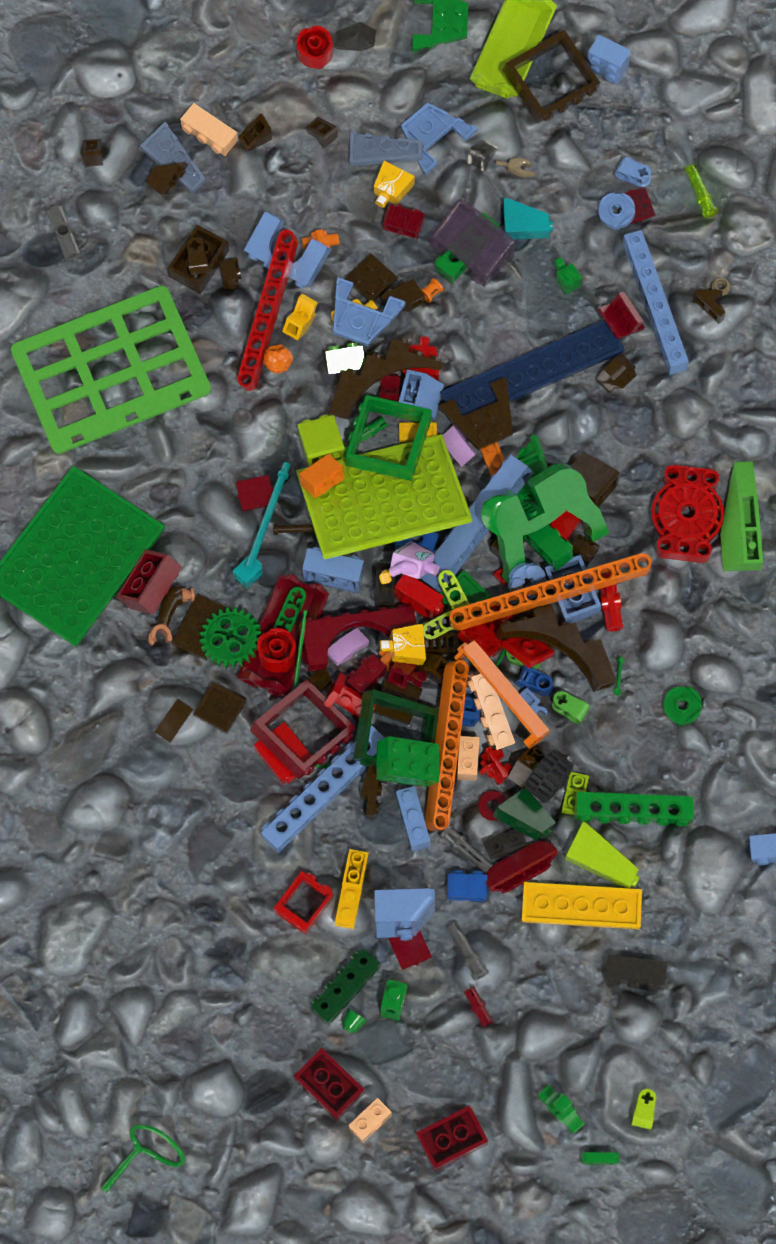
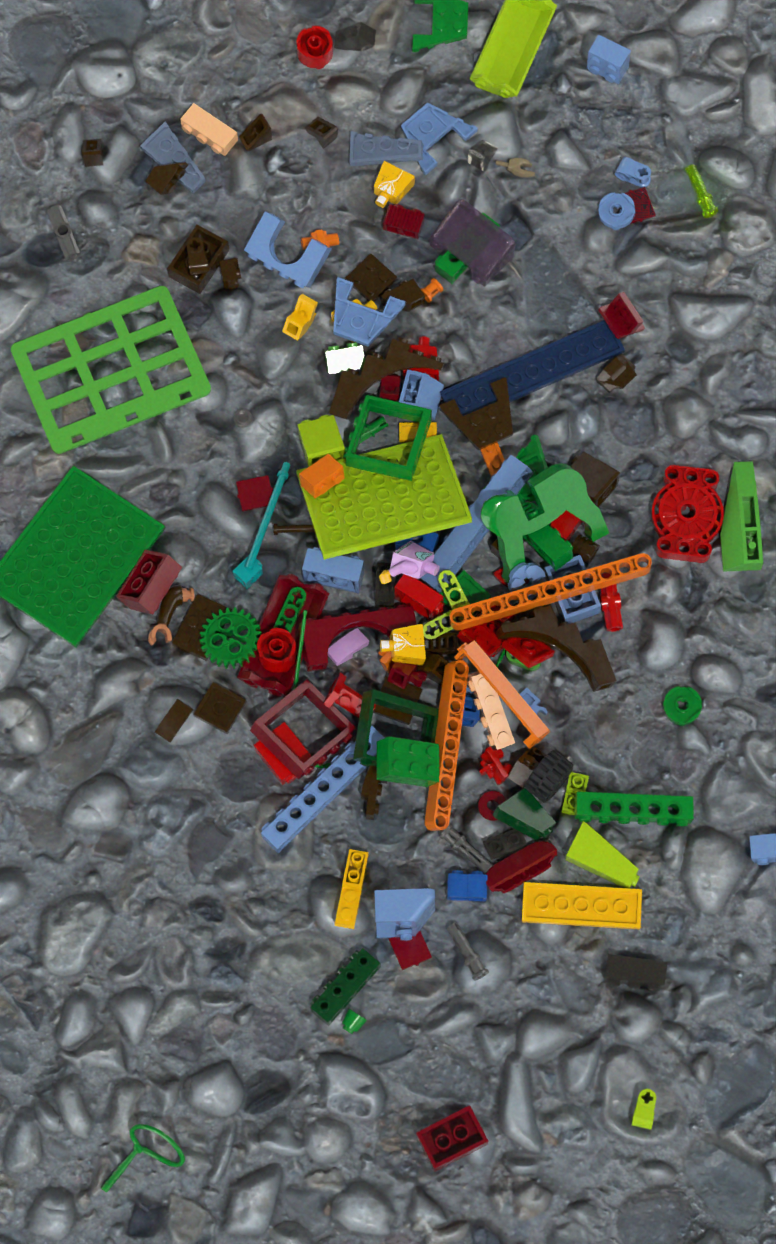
red beam [237,230,298,391] -> none
orange piece [263,344,293,374] -> none
red window [273,871,334,935] -> none
dark red brick [293,1047,365,1121] -> none
dark brown tile [308,668,332,691] -> none
dark red brick [347,654,387,696] -> none
light nougat brick [348,1098,392,1143] -> none
green torso [380,979,408,1021] -> none
medium blue brick [396,786,430,852] -> none
lavender slope [443,425,477,467] -> none
light nougat brick [457,736,480,781] -> none
dark red pin [463,986,493,1028] -> none
dark brown window [502,30,601,124] -> none
teal slope [503,198,553,240] -> none
blue piece [515,665,553,697] -> none
green piece [538,1085,585,1134] -> none
bright green piece [552,691,590,724] -> none
green brick [554,257,582,295] -> none
green beam [581,1152,620,1165] -> none
green hinge [613,656,625,696] -> none
medium blue brick [623,230,689,375] -> none
dark brown slope [692,290,726,324] -> none
dark tan plate [712,278,730,296] -> none

